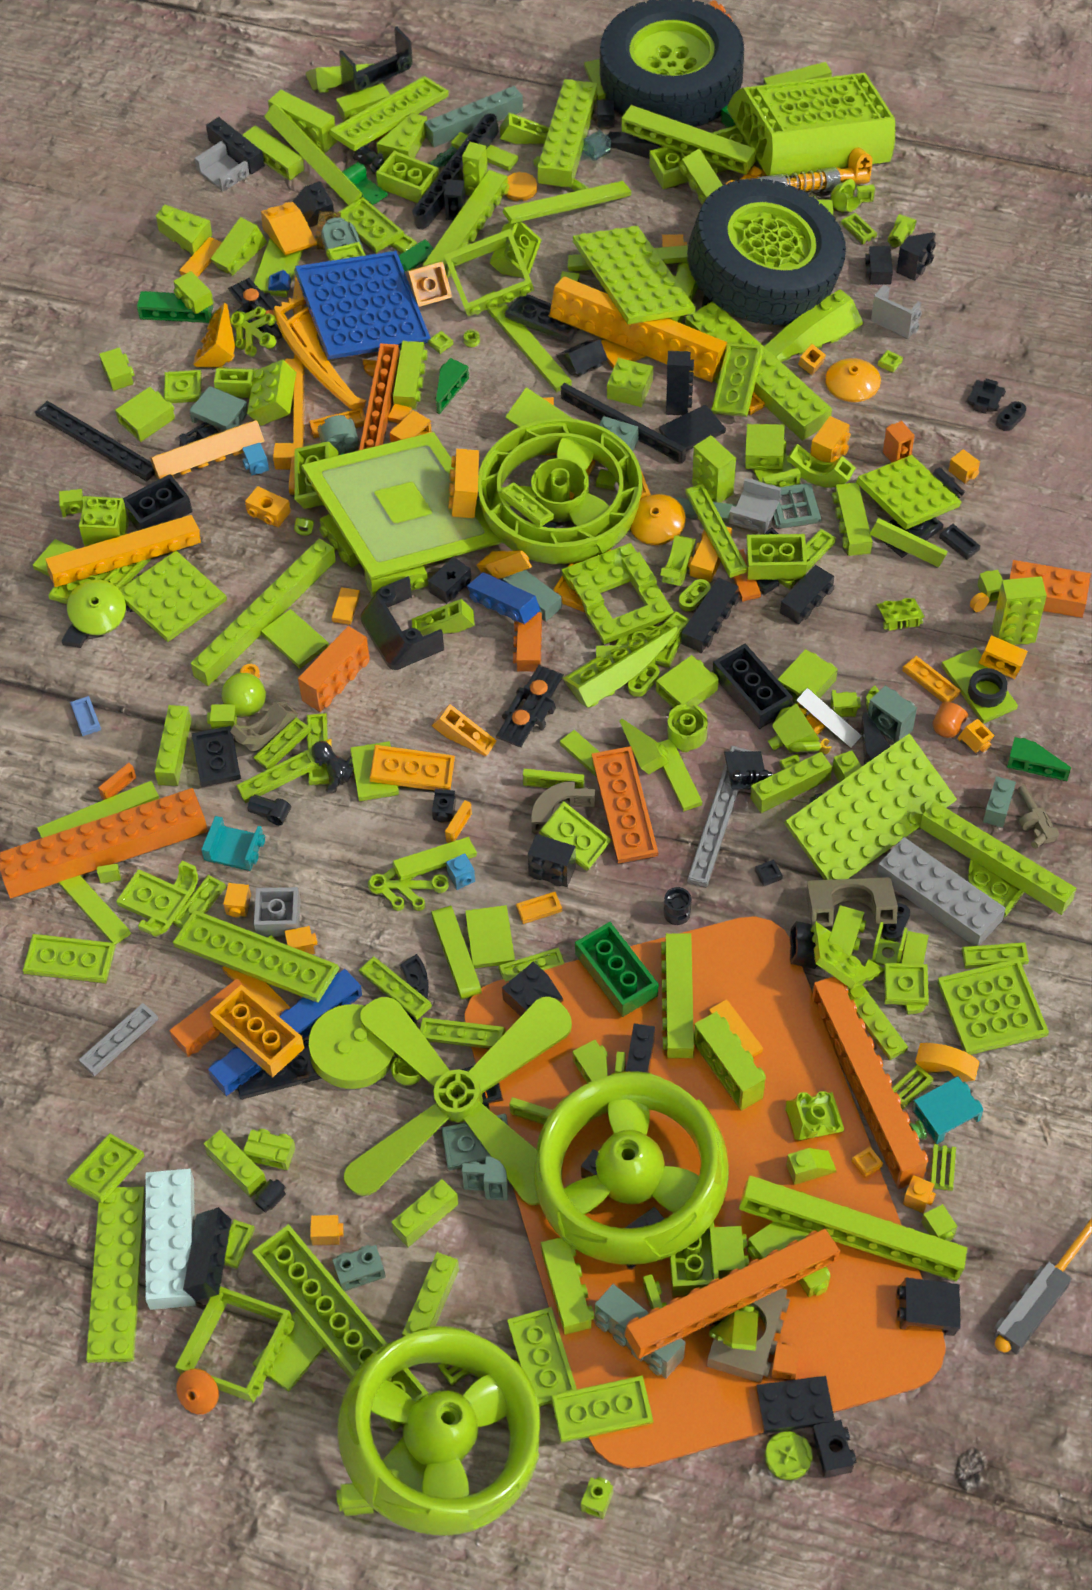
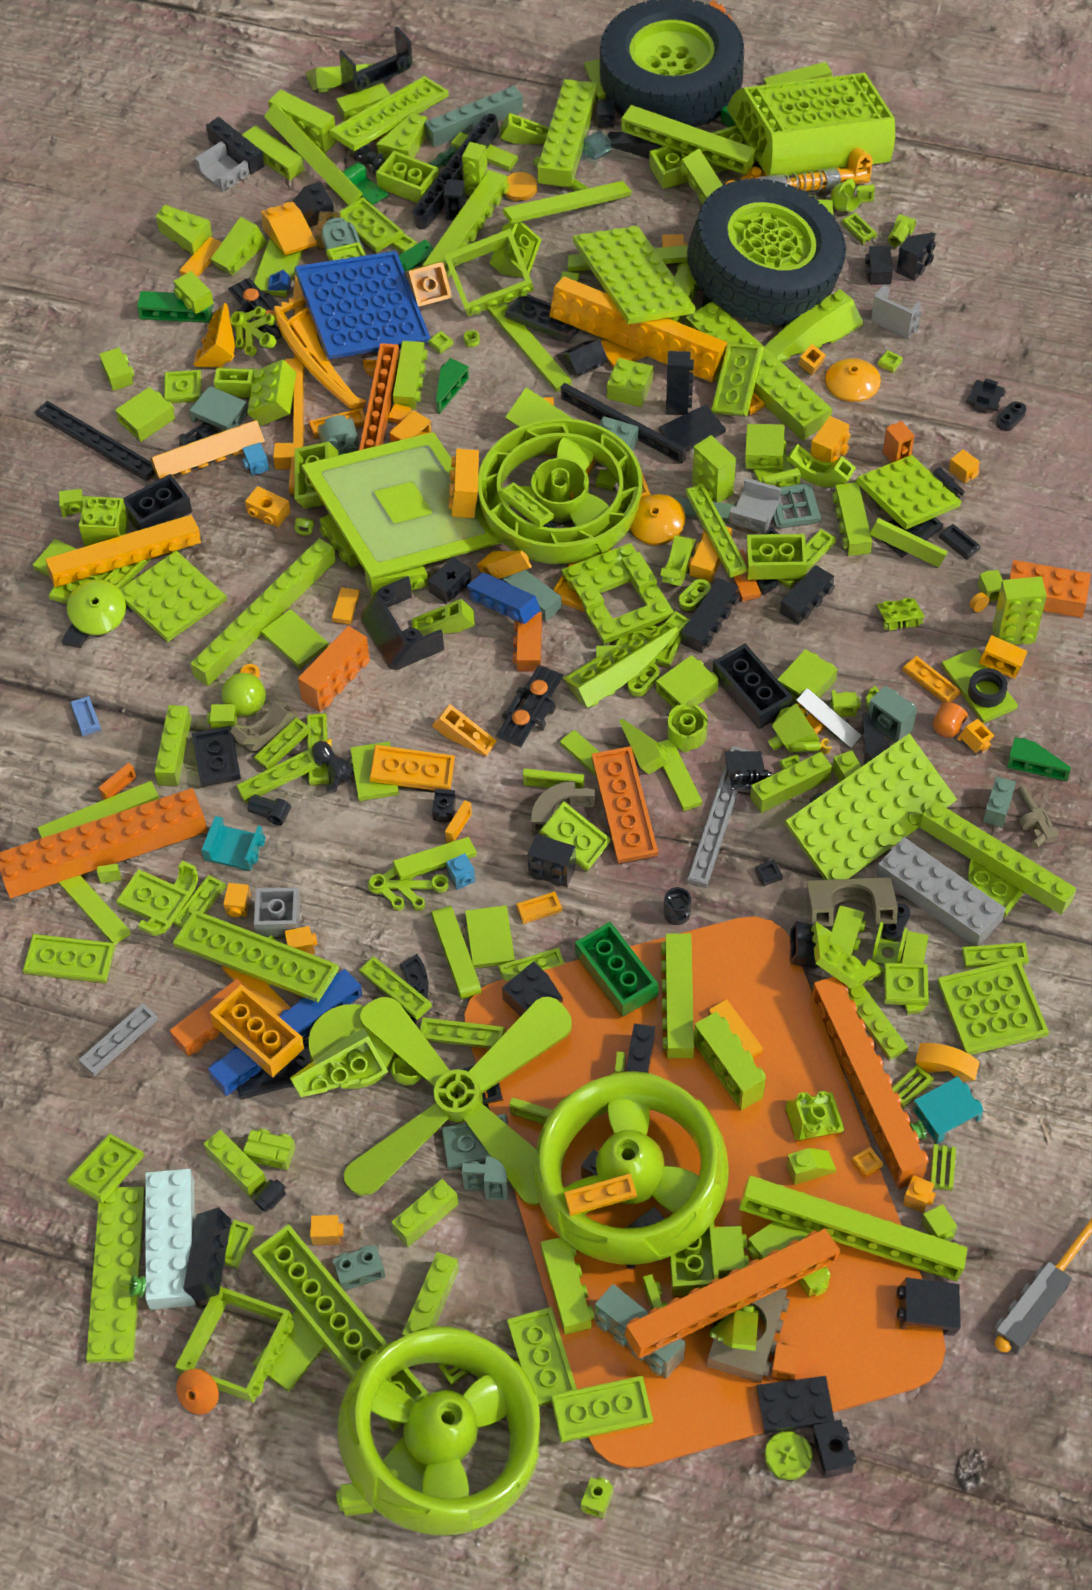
lime slope [573,1040,608,1083] -> none
none -> bright green bush [129,1275,146,1297]
none -> lime wedge [290,1028,388,1097]
none -> light orange tile [564,1173,637,1216]

